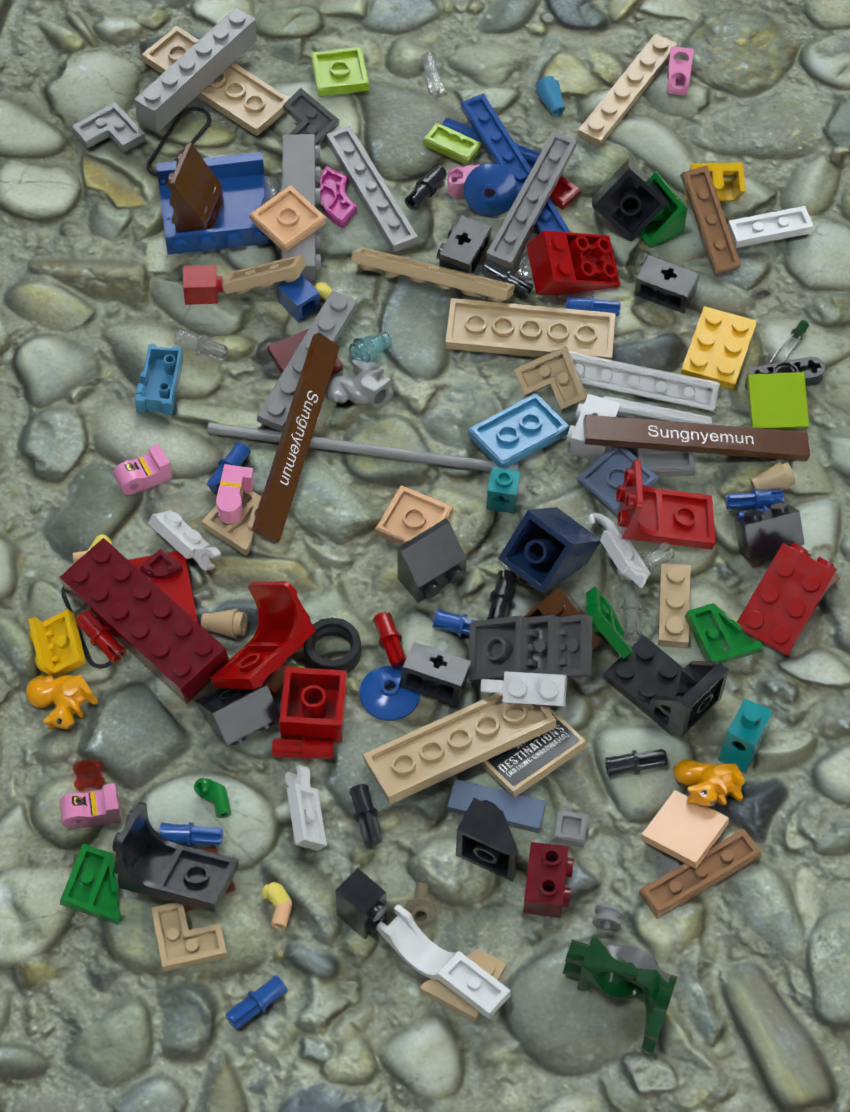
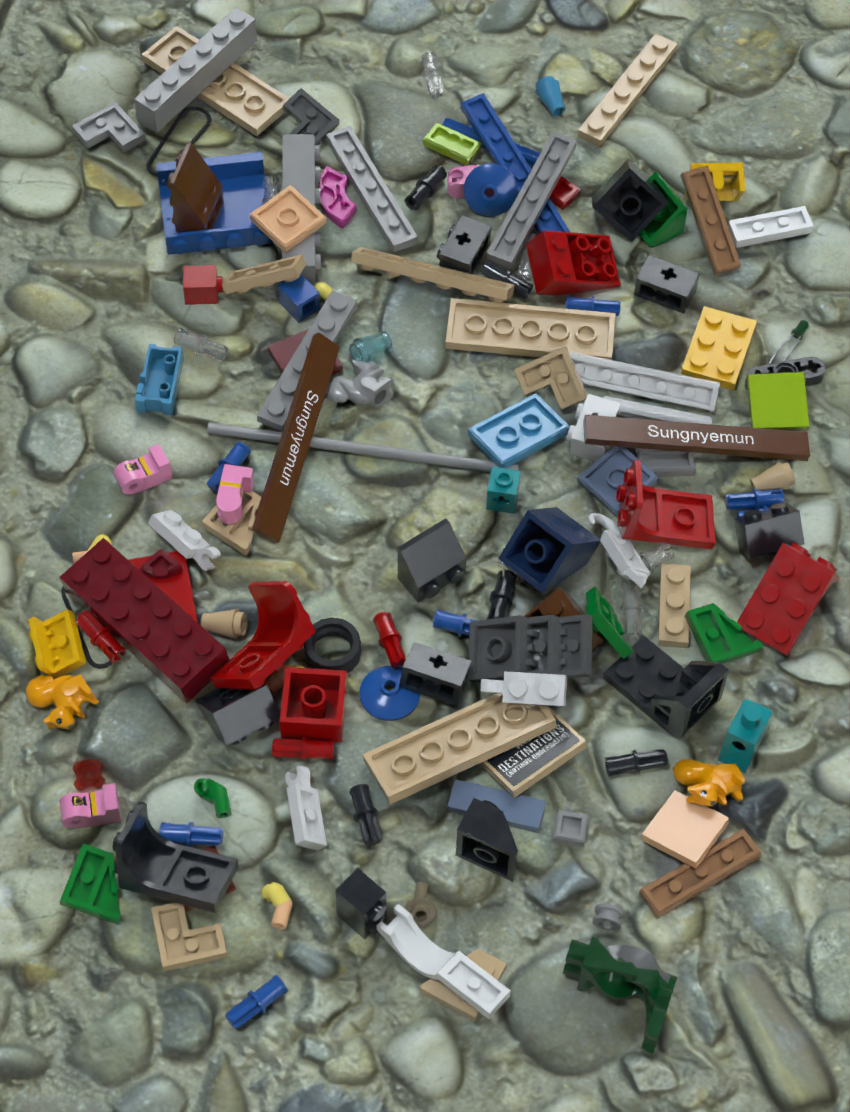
lime plate [311,47,369,96] -> none
light nougat tile [375,485,453,545] -> none
dark red brick [523,842,574,918] -> none
bright pink leg [666,46,694,96] -> none

